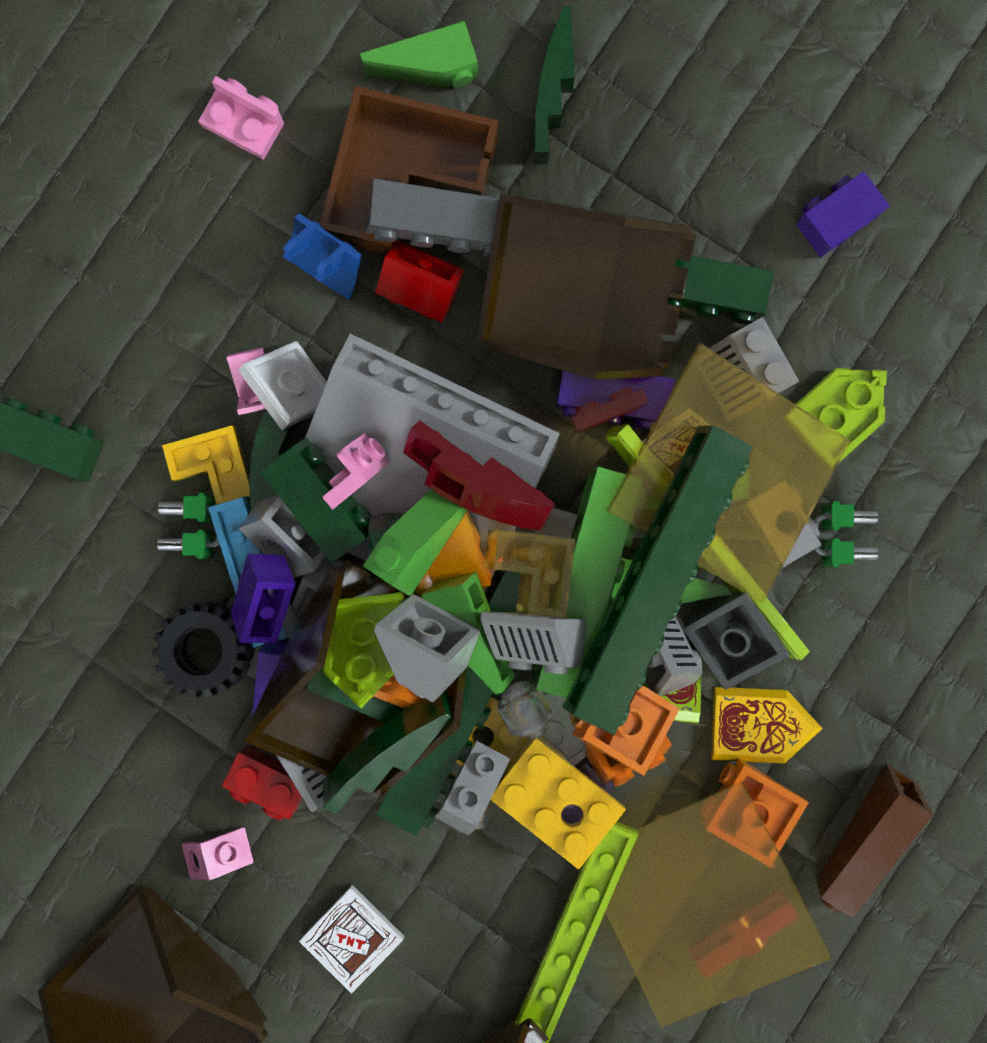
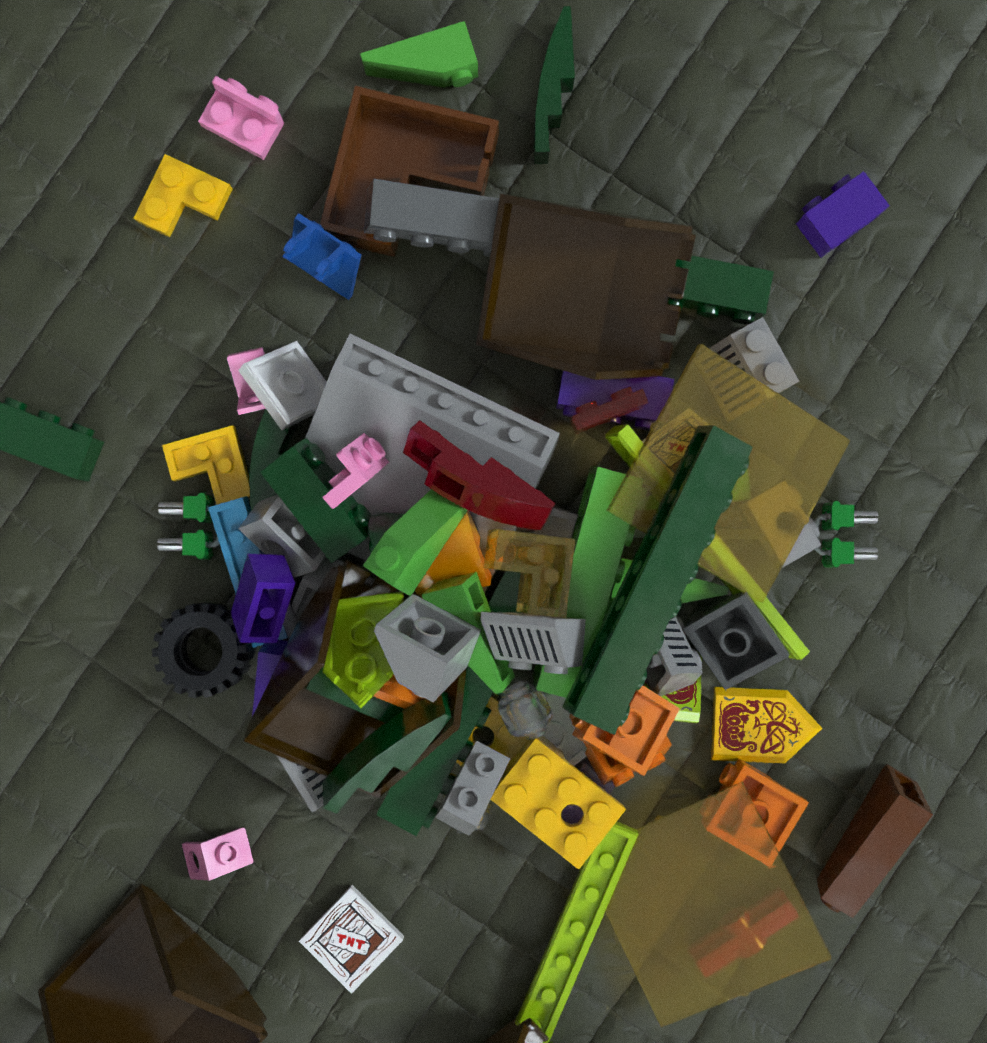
red brick [222,746,303,820] -> none
red brick [375,240,465,322] -> none
lime tile [781,368,887,470] -> none
none -> yellow plate [134,154,233,237]

